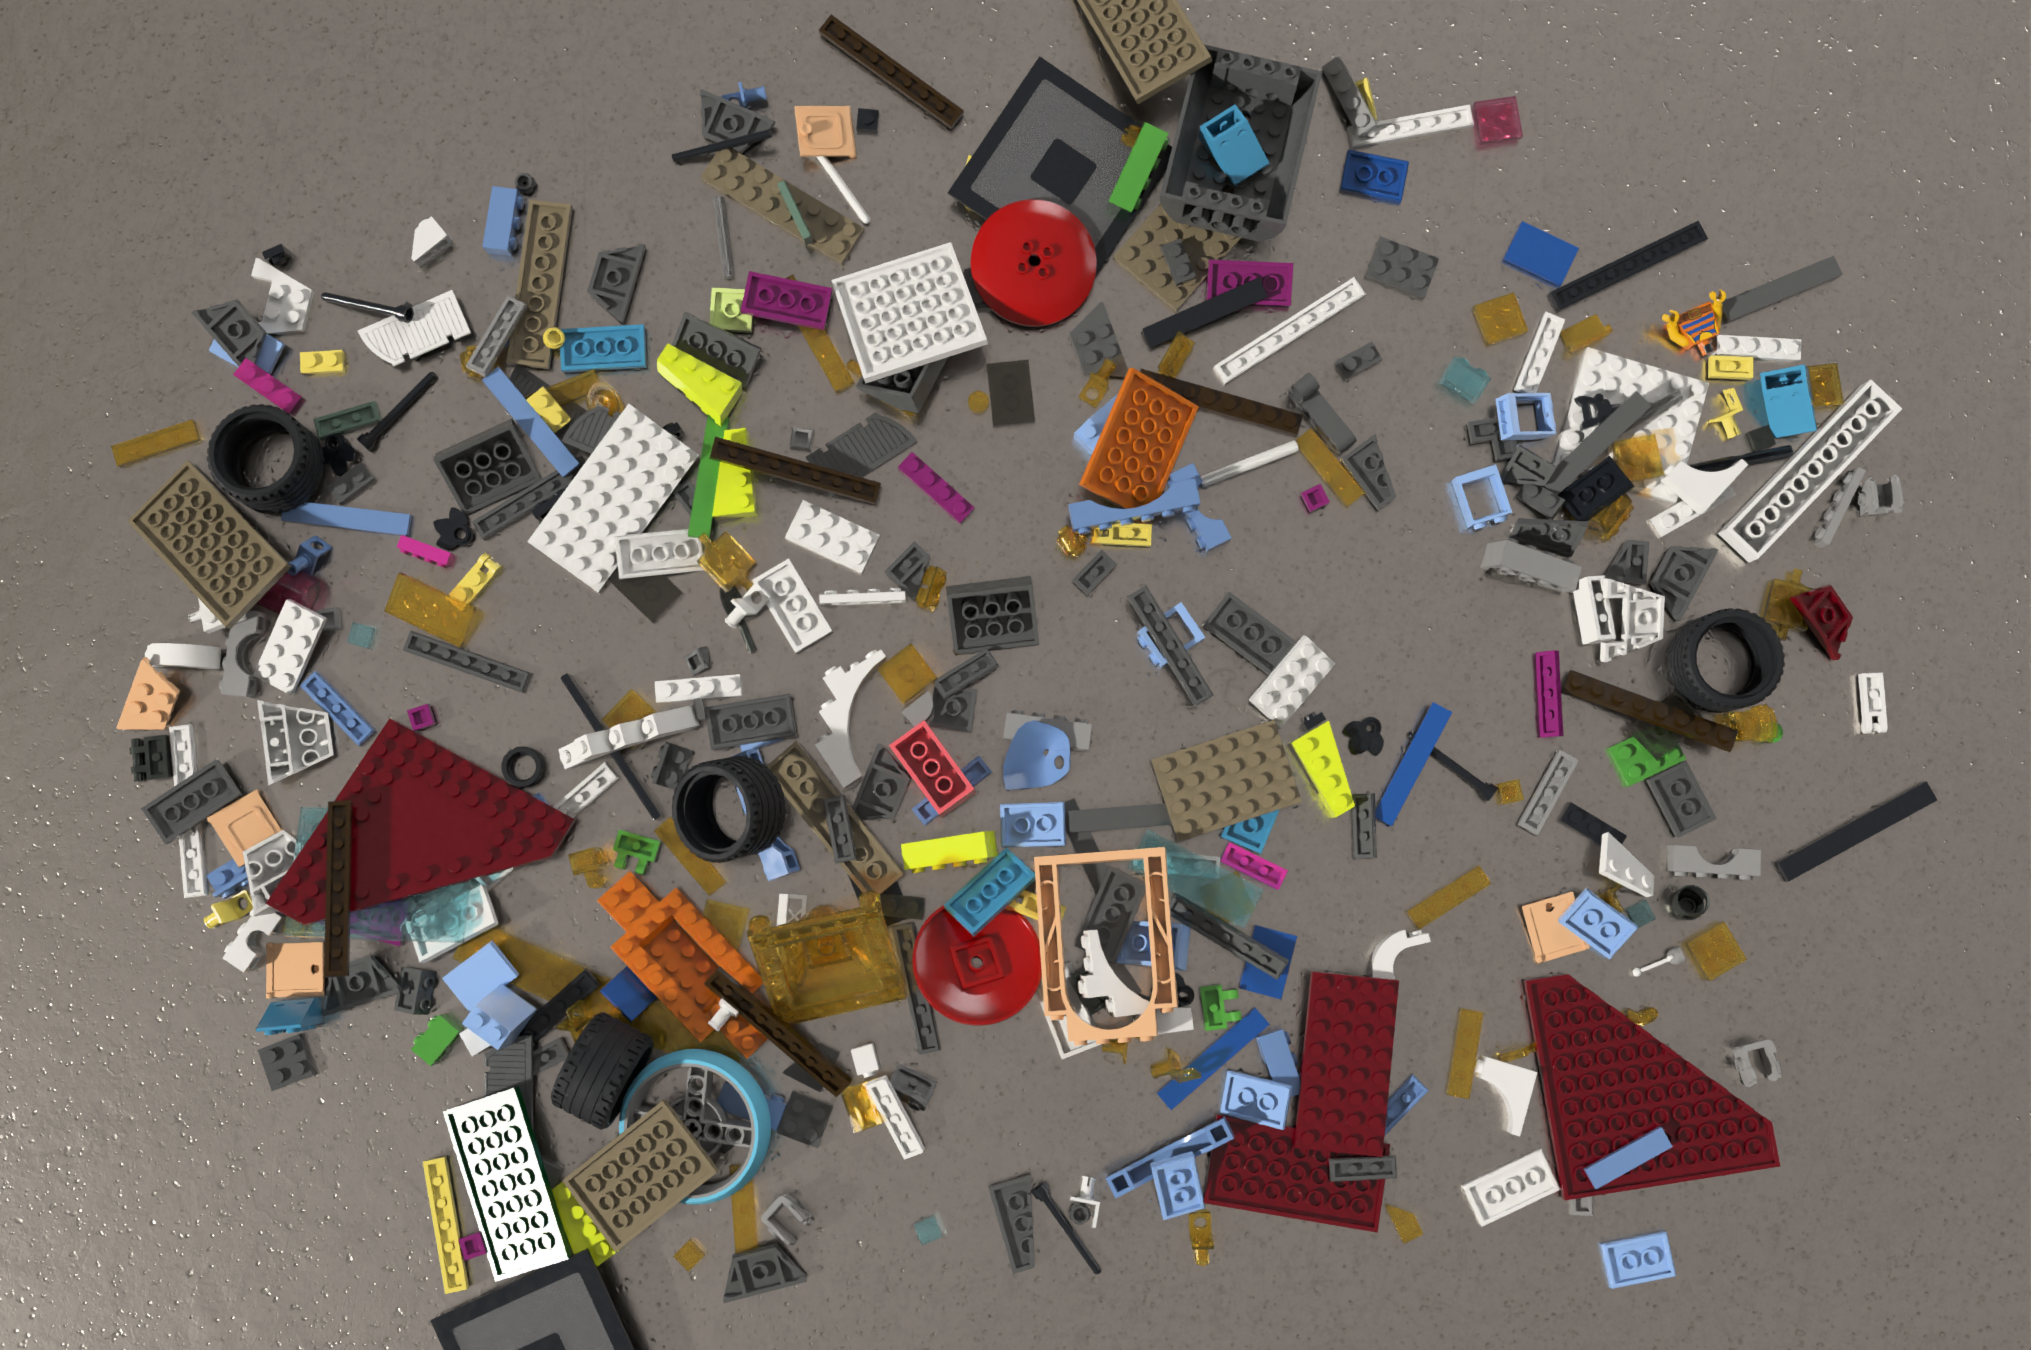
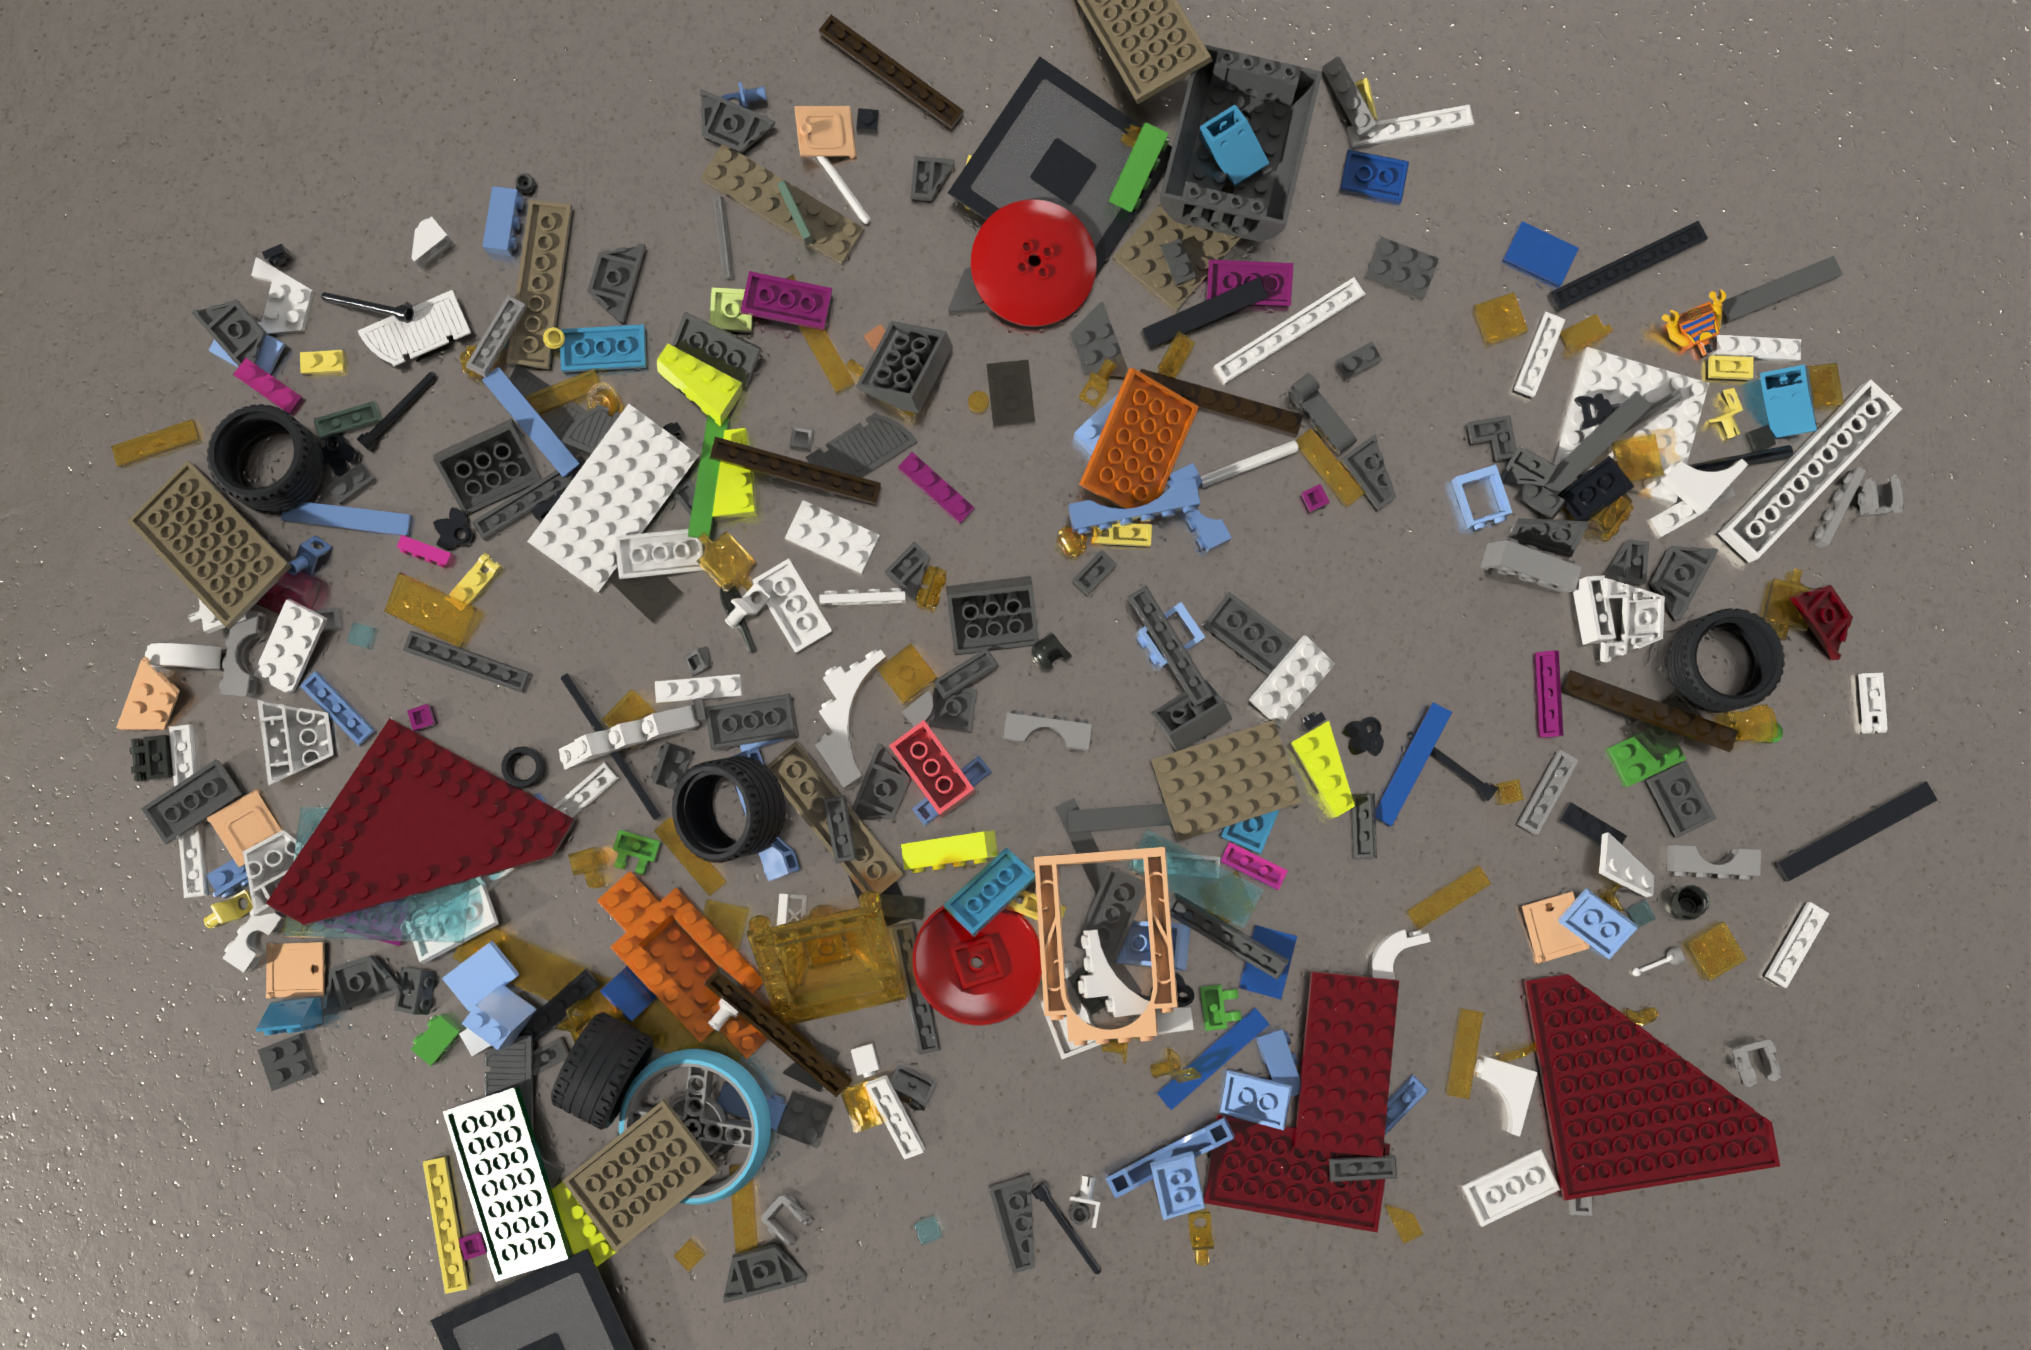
dark brown plate [324,800,353,978] -> none
light yellow plate [526,386,571,433] -> none
black piece [672,129,773,162] -> none
white plate [831,242,988,384] -> none
light blue tile [1000,802,1066,847] -> none
medium blue piece [1003,720,1070,790] -> none
clear light blue brick [1438,356,1491,404] -> none
clear pink plate [1473,96,1523,145] -> none
light blue window [1495,393,1556,440] -> none
medium blue tile [1583,1126,1673,1189] -> none
light blue tile [1600,1231,1676,1289] -> none
none -> dark grey wing [911,156,955,201]
none -> pearl dark grey helmet [1031,632,1072,670]
none -> dark grey slope [1151,679,1232,751]
none -> white plate [1765,902,1829,988]

